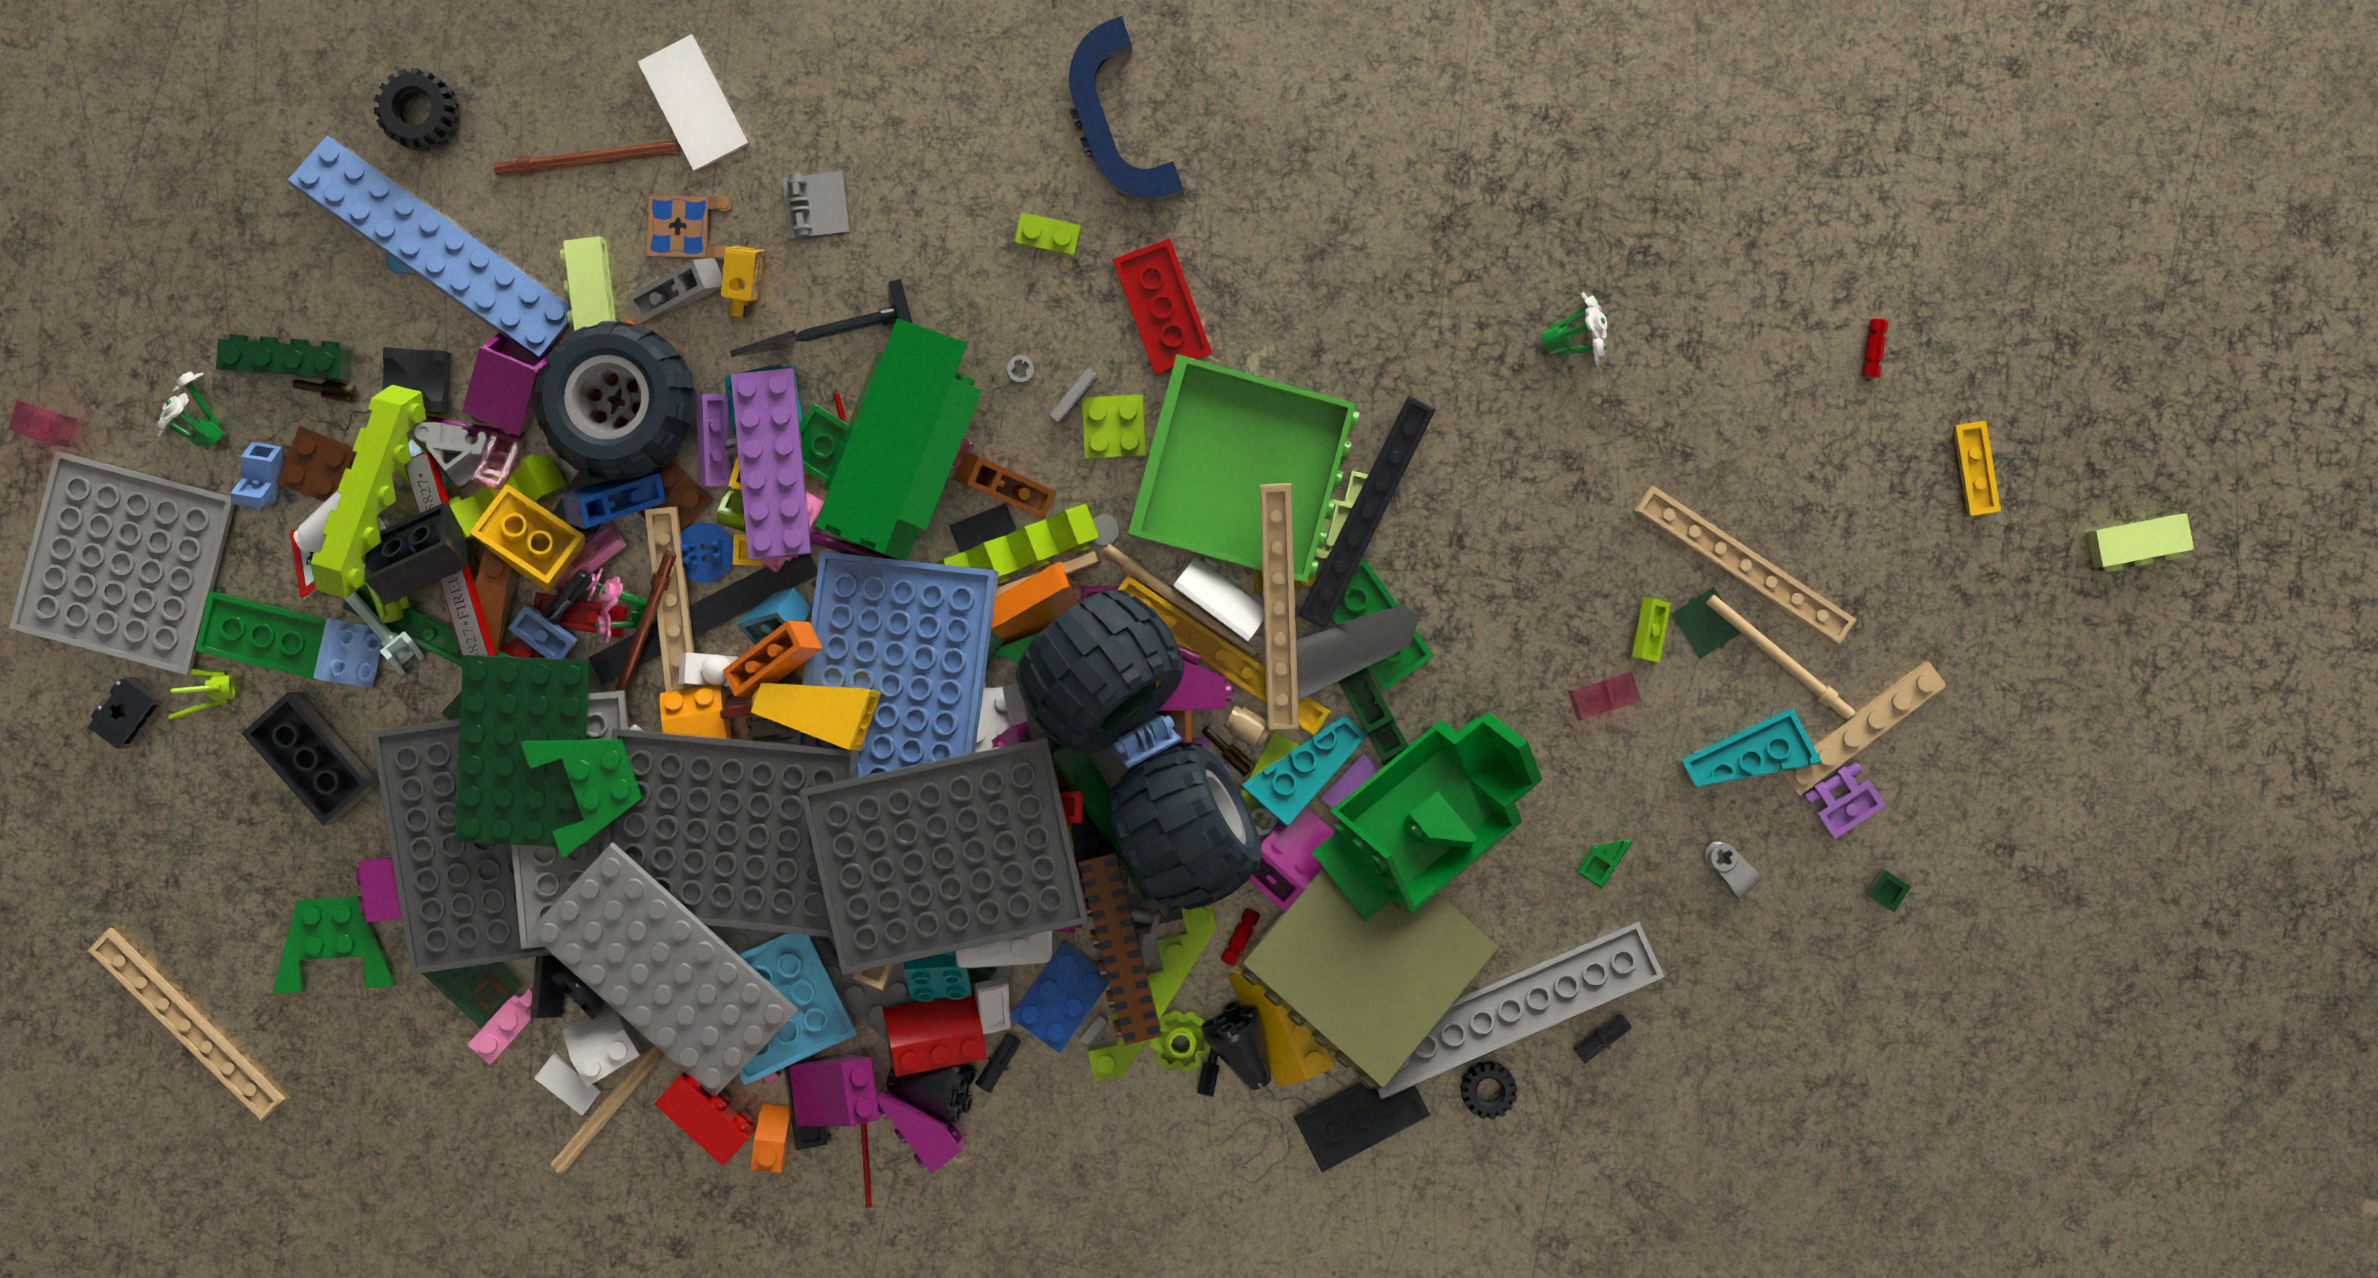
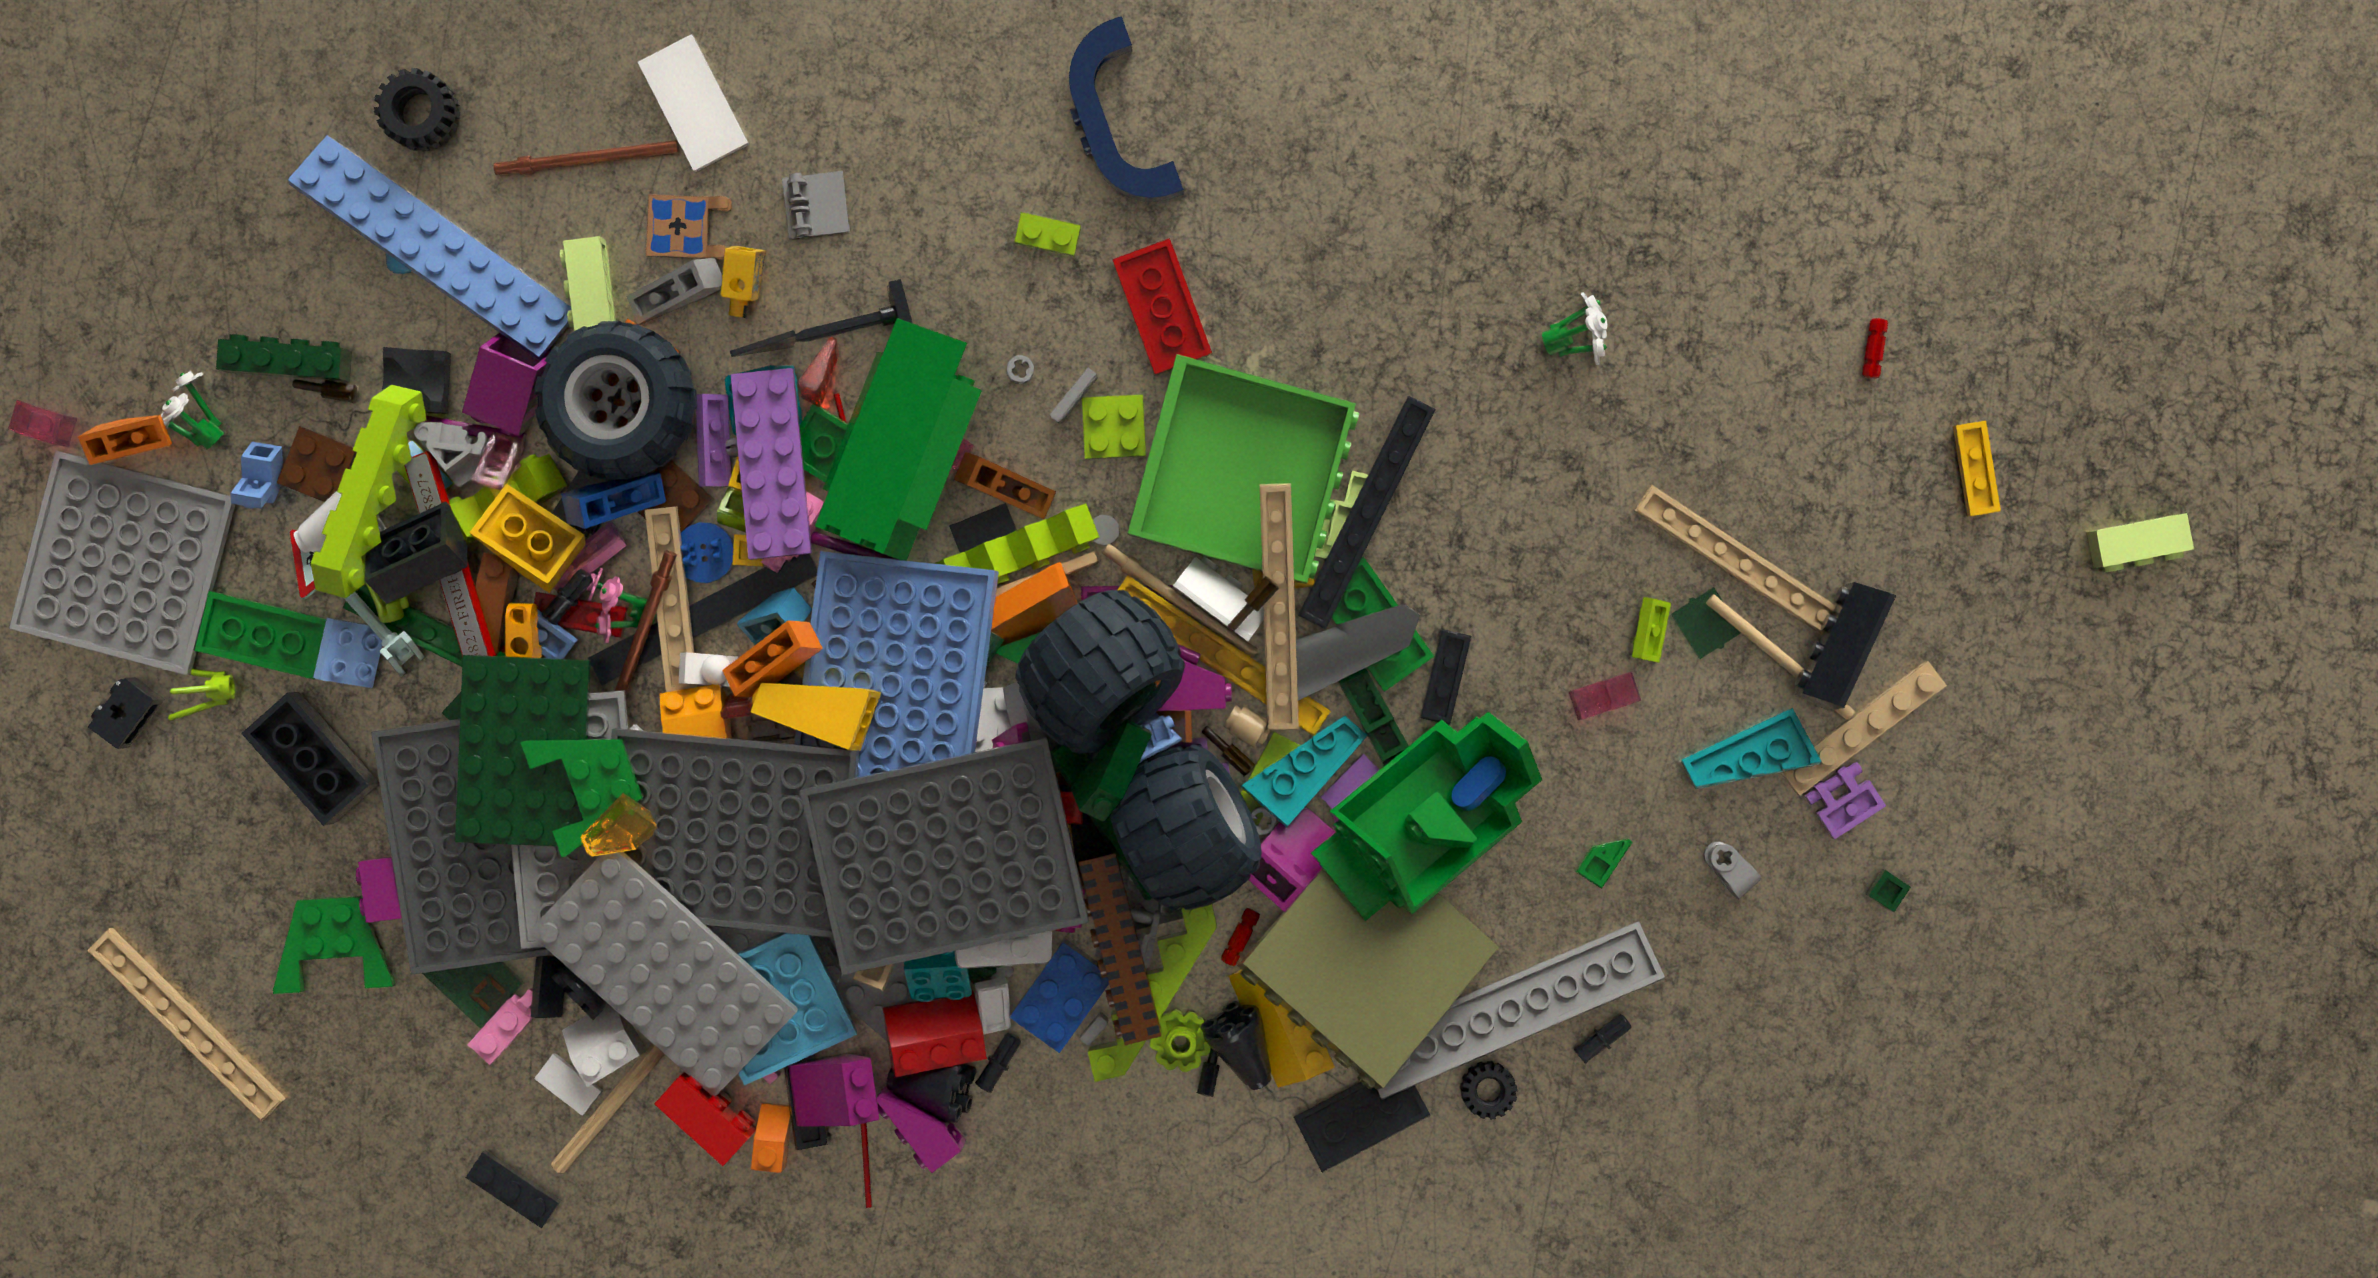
none -> orange slope [78,415,172,465]
none -> black plate [465,1150,561,1228]
none -> light orange leg [505,603,542,658]
none -> clear yellow slope [580,793,658,856]
none -> clear red slope [798,336,839,407]
none -> dark green slope [1070,719,1152,821]
none -> dark brown axle [1228,576,1279,631]
none -> black tile [1420,629,1472,725]
none -> blue tile [1452,756,1506,811]
none -> black slope [1795,582,1896,710]

